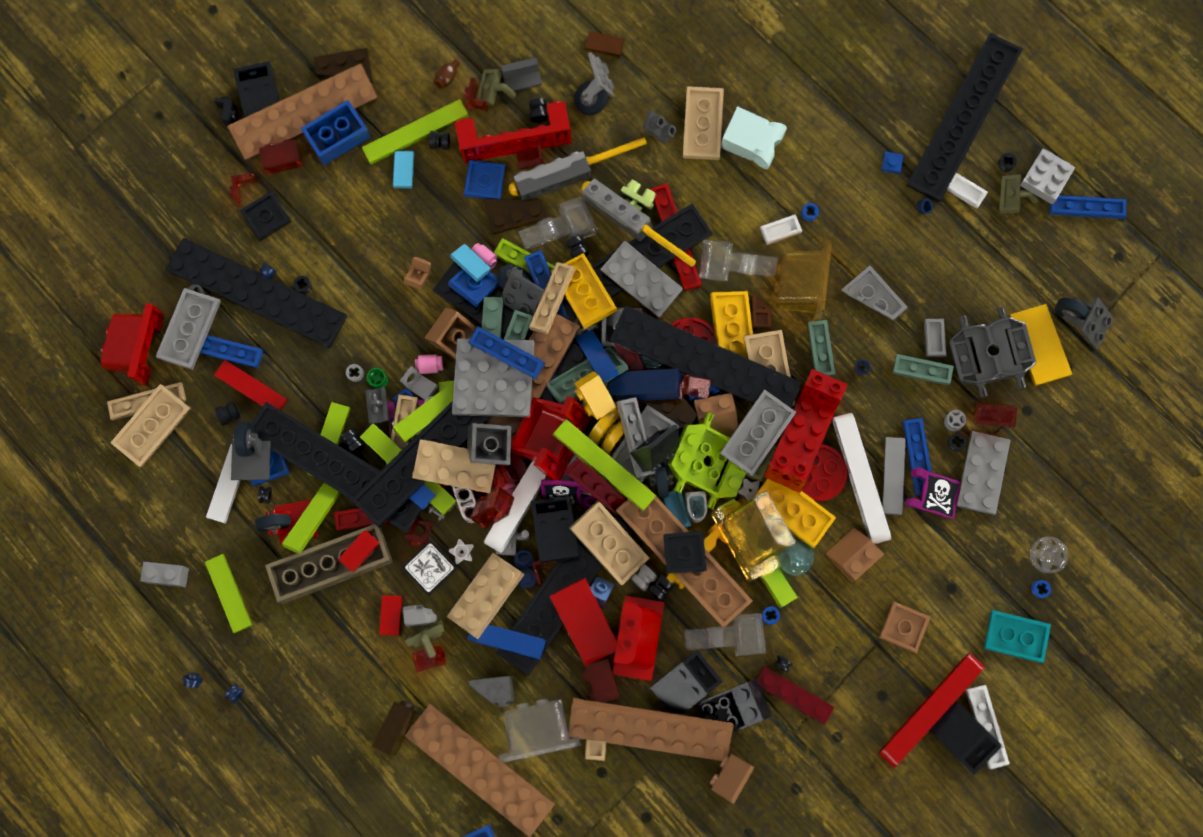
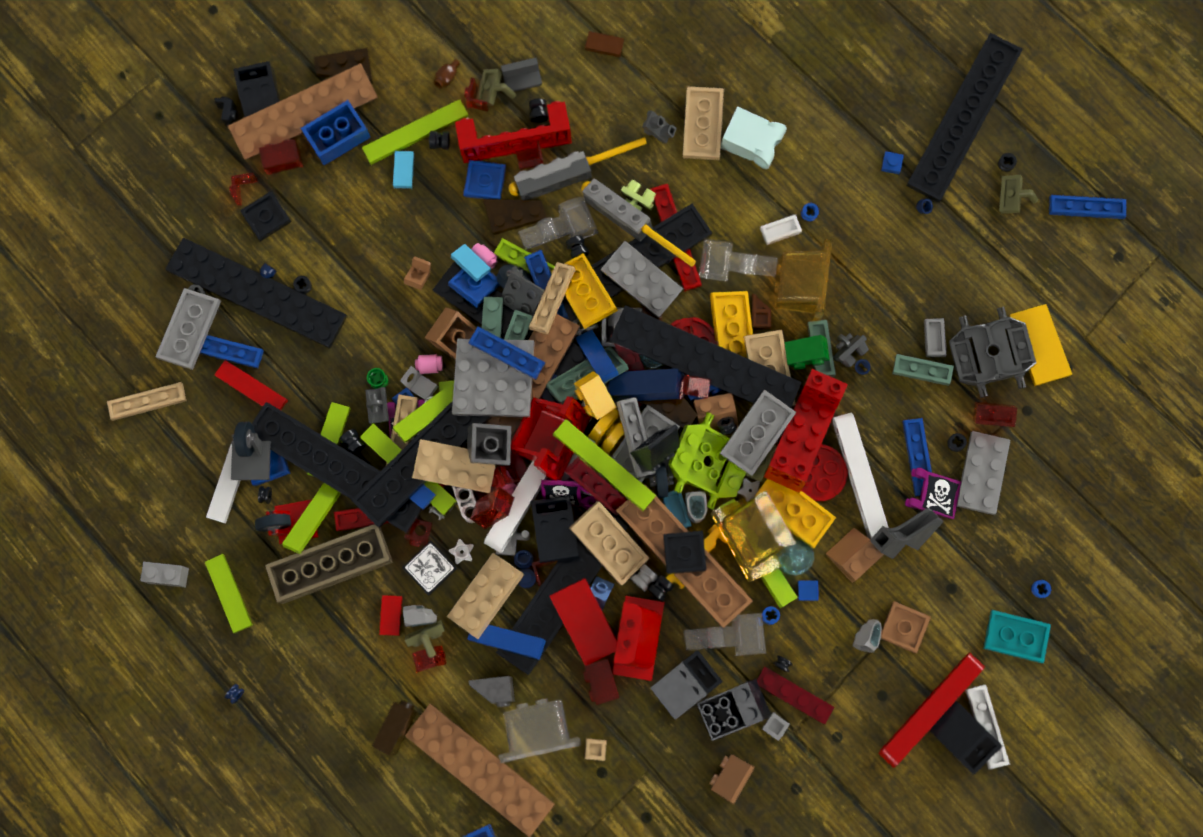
red windscreen [101,303,165,386] -> none
tan plate [111,384,192,467] -> none
dark blue plate [182,672,203,688] -> none
black wheel [215,401,241,426] -> none
red tile [338,530,380,573] -> none
light grey bush [346,364,364,382] -> none
medium nougat plate [568,698,733,761] -> none
plate [574,52,614,115] -> none
light grey wing [841,266,908,321] -> none
light grey tile [882,437,905,516] -> none
light grey wheel [944,410,966,432] -> none
white tile [946,173,988,209] -> none
light grey plate [1020,149,1075,205] -> none
clear wheel [1030,536,1068,574] -> none
dark grey plate [1055,297,1113,350] -> none
none -> black bush [717,417,737,435]
none -> light grey tile [762,712,790,741]
none -> green brick [784,335,830,369]
none -> blue tile [798,581,819,601]
none -> dark grey hips [833,333,869,367]
none -> light grey rock [853,619,882,653]
none -> dark grey arch [870,508,944,559]

